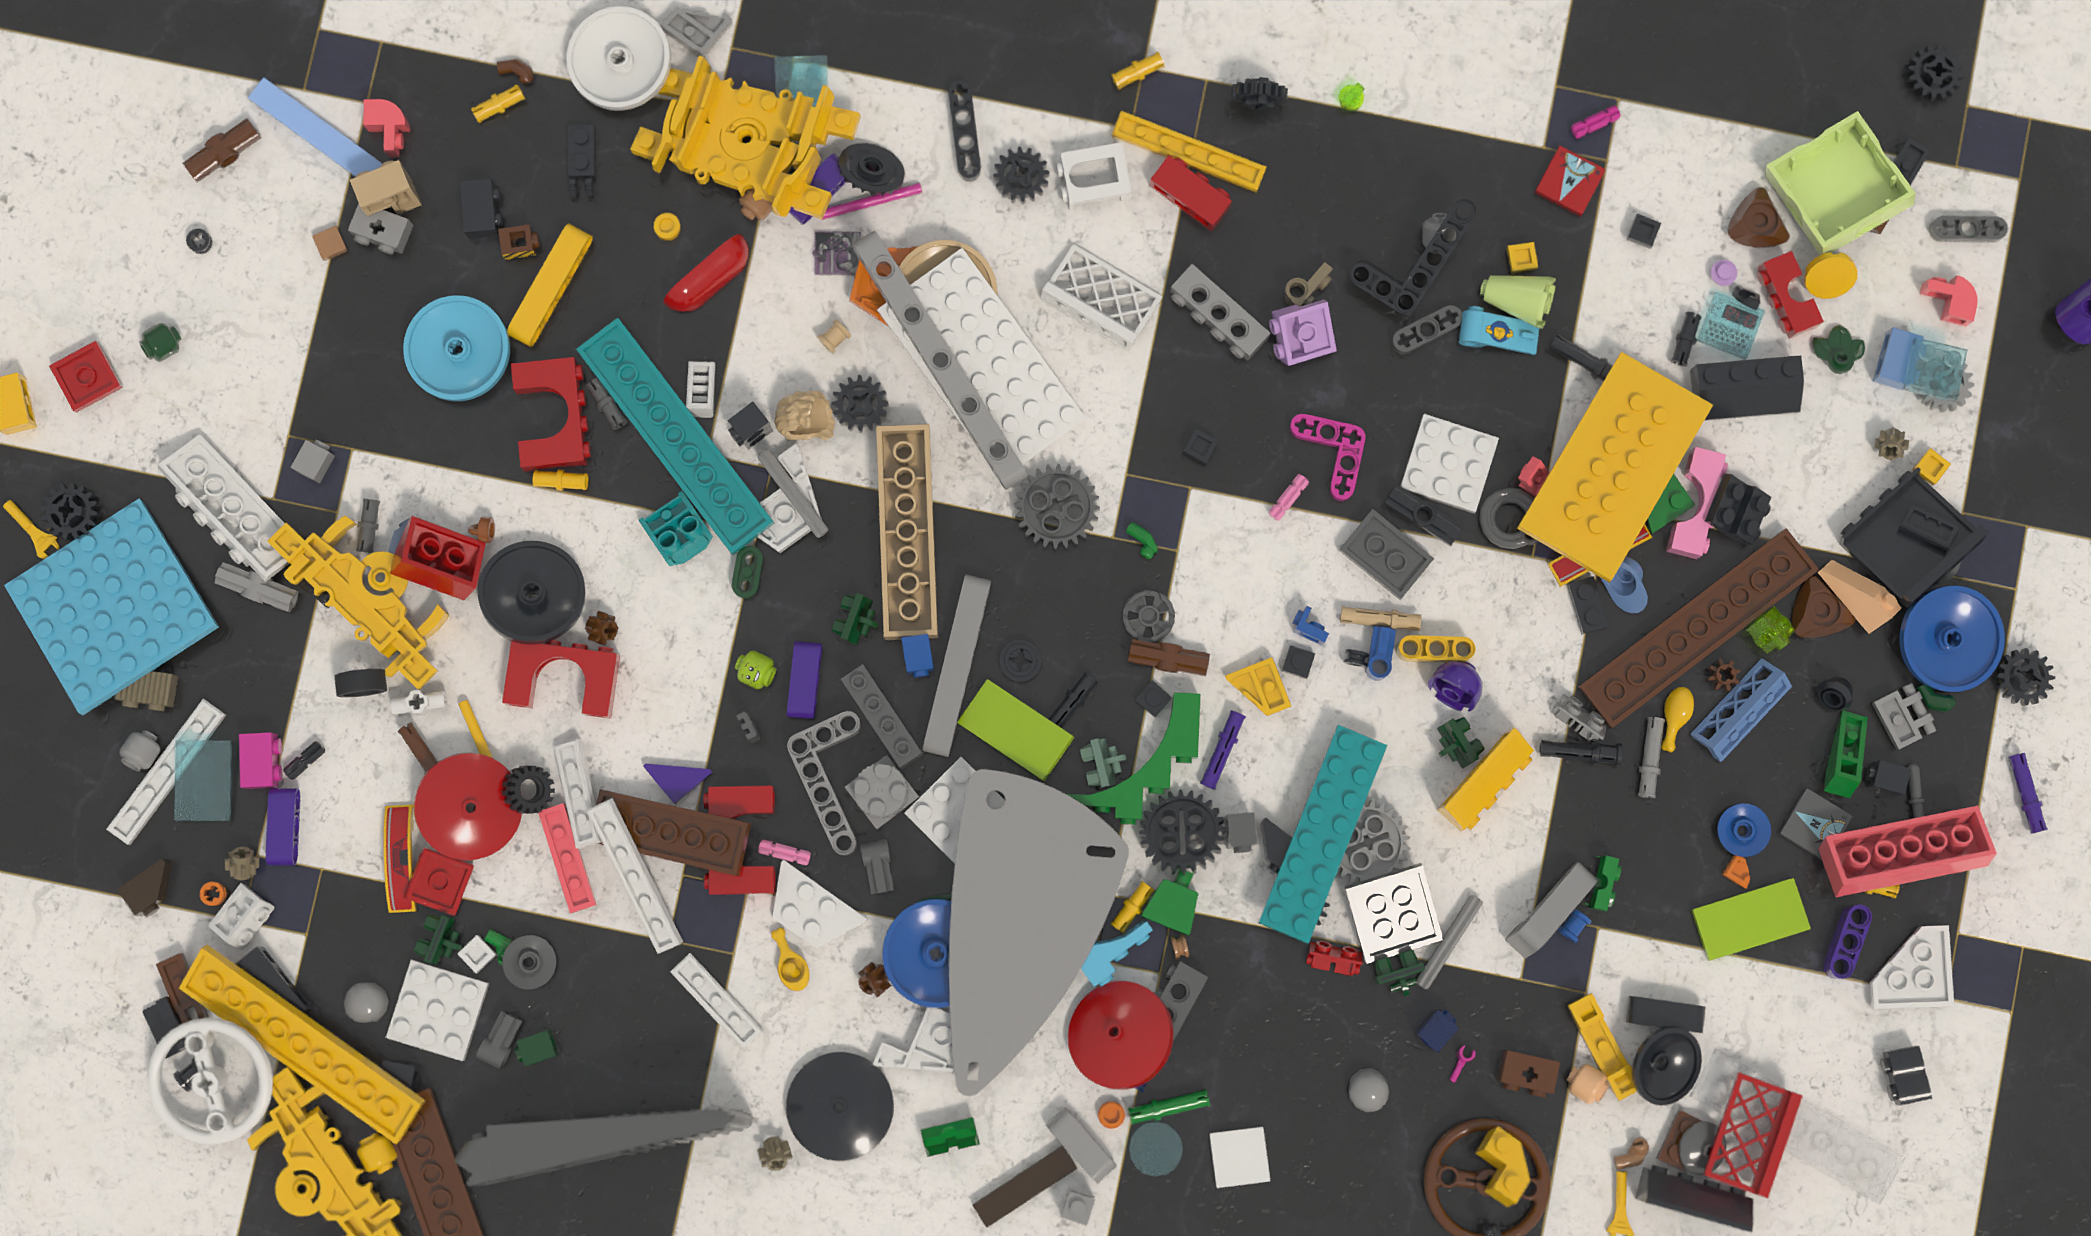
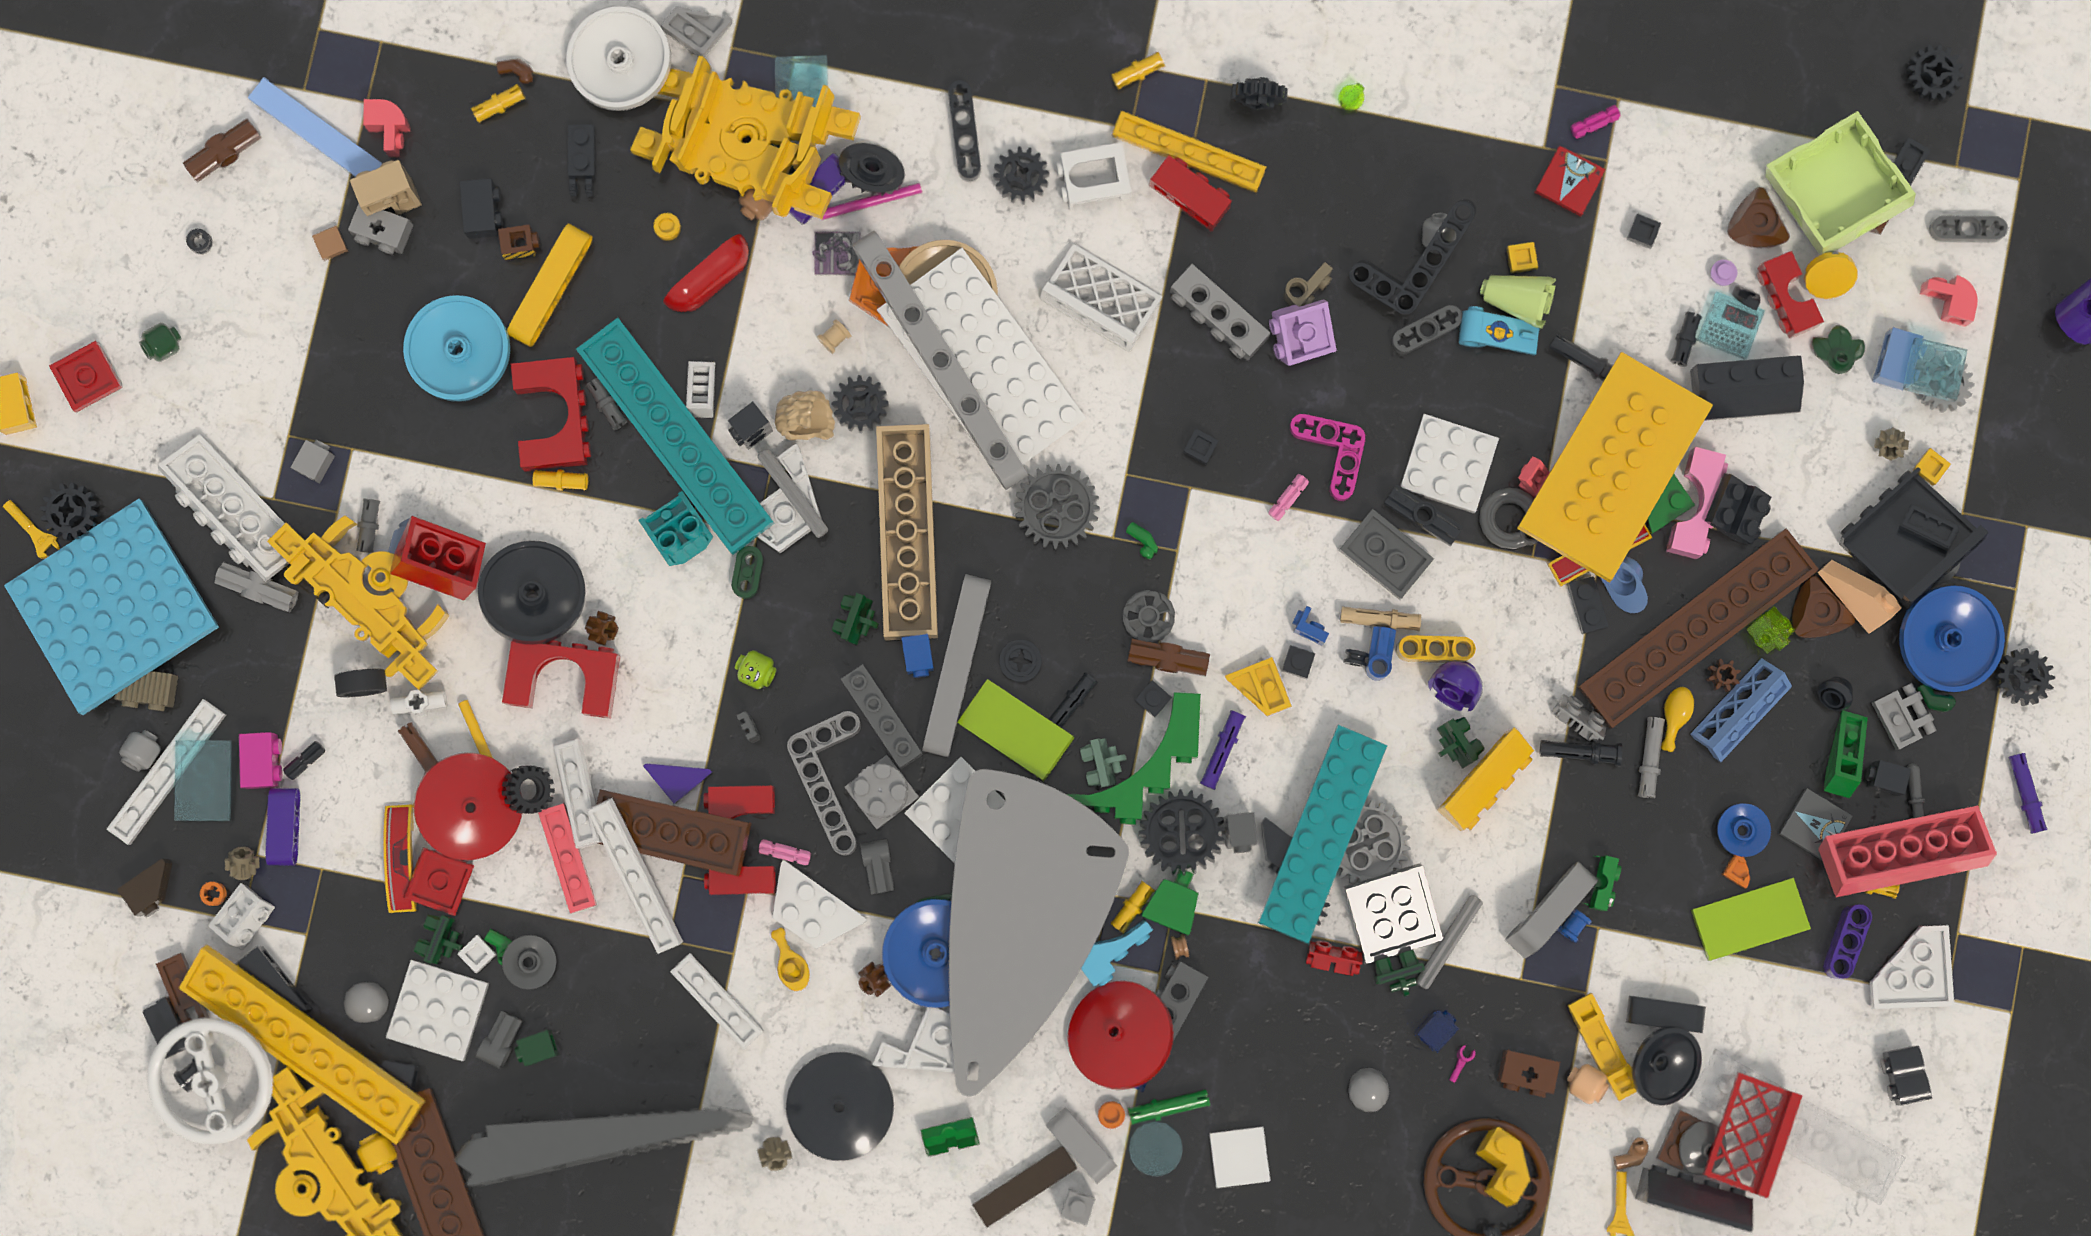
dark orange tile [468,517,495,543] -> none
dark purple beam [787,641,822,719] -> none

